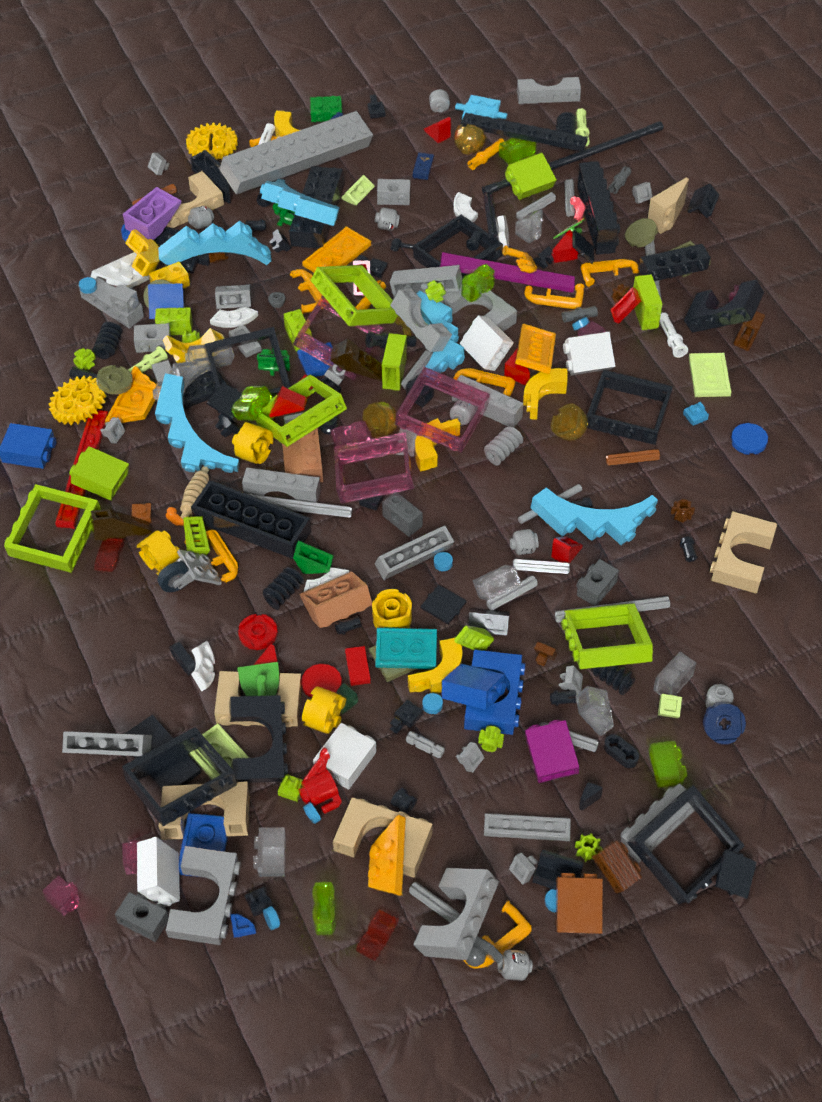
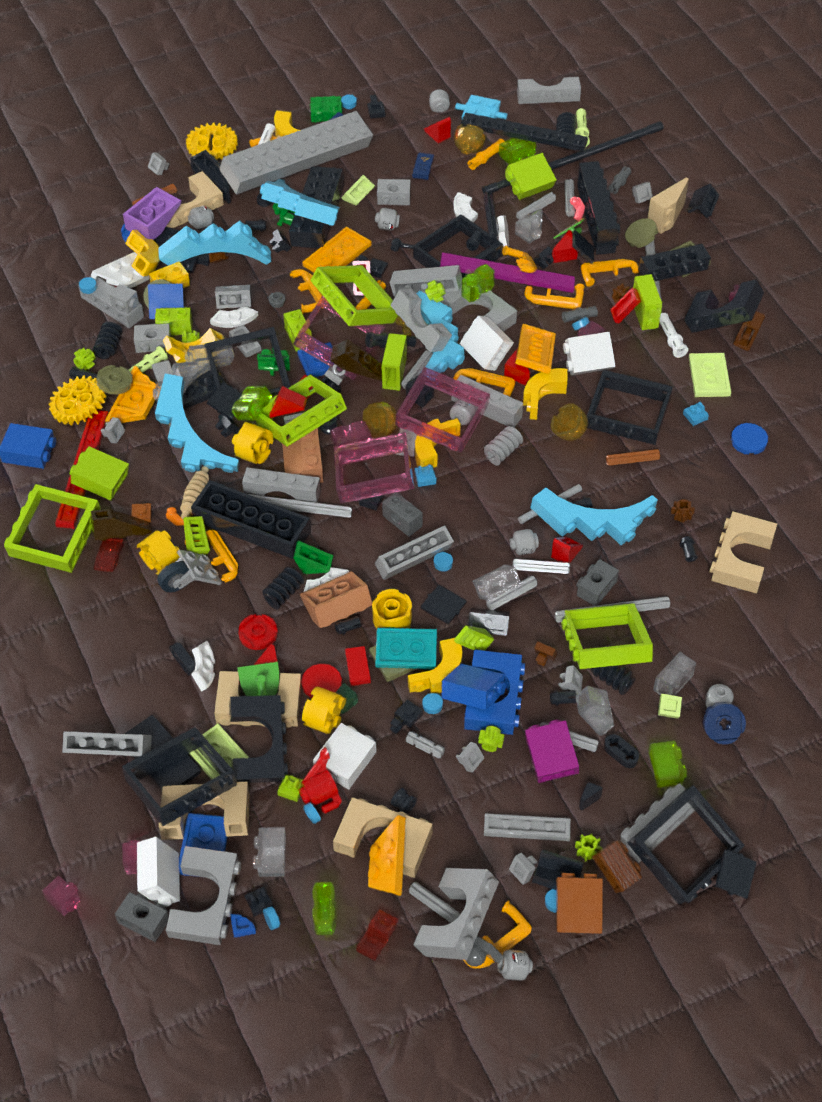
none -> dark azure tile [341,95,357,109]
none -> dark azure tile [414,464,436,487]

